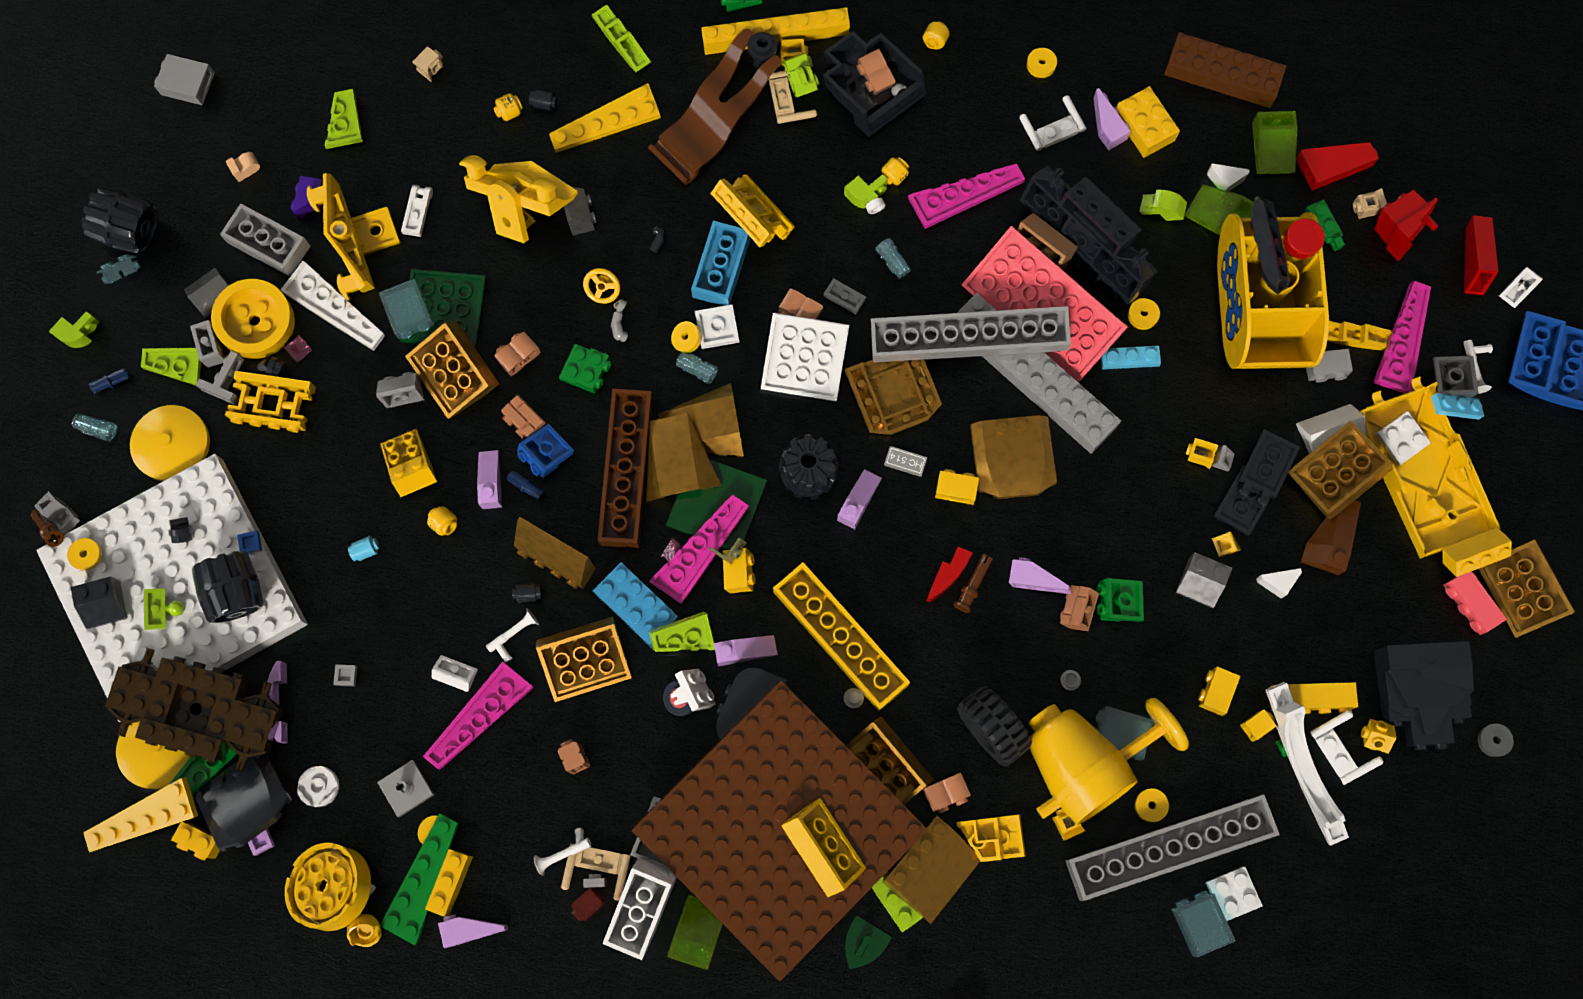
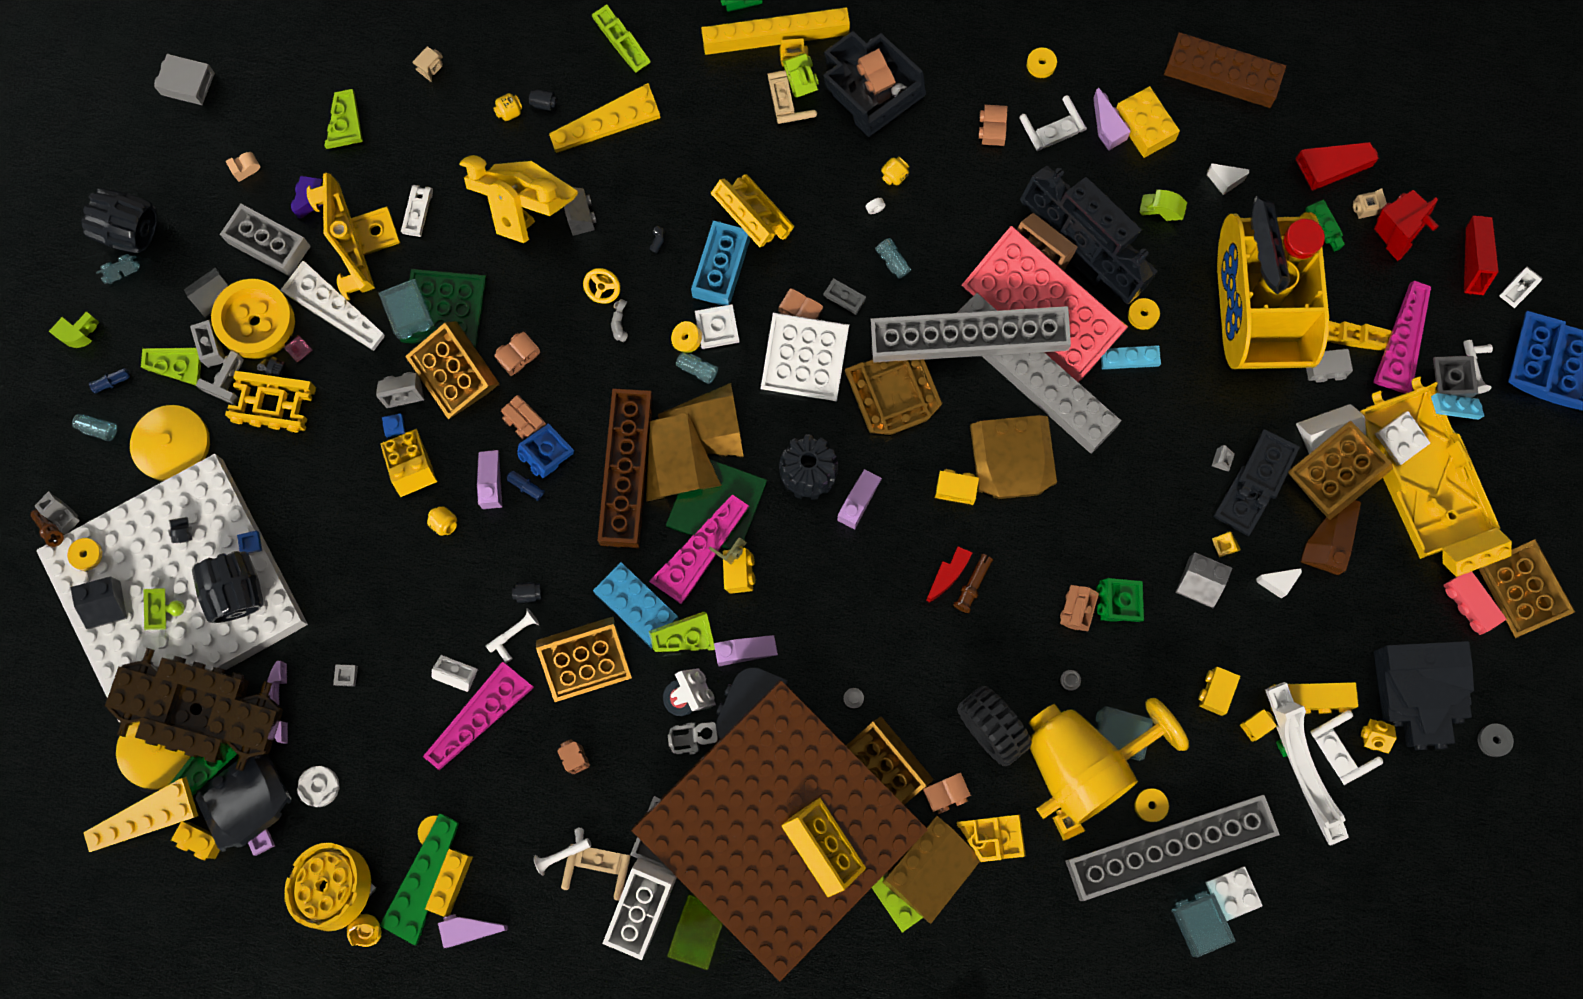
medium azure brick [348,536,380,561] -> none
light grey tile [377,760,434,817] -> none
pearl gold slope [514,517,596,589] -> none
green plate [559,344,611,394] -> none
clear red brick [571,888,605,921] -> none
light grey plate [583,874,607,888] -> none
reddish brown flag [648,29,781,185] -> none
clear pink slope [661,538,683,561] -> none
black piece [747,32,777,70] -> none
yellow brick [773,563,910,711] -> none
lime brick [844,174,888,208] -> none
dark green shield [845,915,892,969] -> none
light grey tile [884,446,927,477] -> none
dark pink wing [908,164,1025,229] -> none
yellow head [923,21,949,50] -> none
lavender slope [1009,558,1072,594] -> none
clear neon green slope [1184,185,1254,235] -> none
yellow window [1186,438,1218,469] -> none
clear neon green slope [1252,111,1297,174] -> none
none -> blue plate [382,414,406,438]
none -> light grey piece [668,722,718,754]
none -> nougat brick [979,105,1007,146]

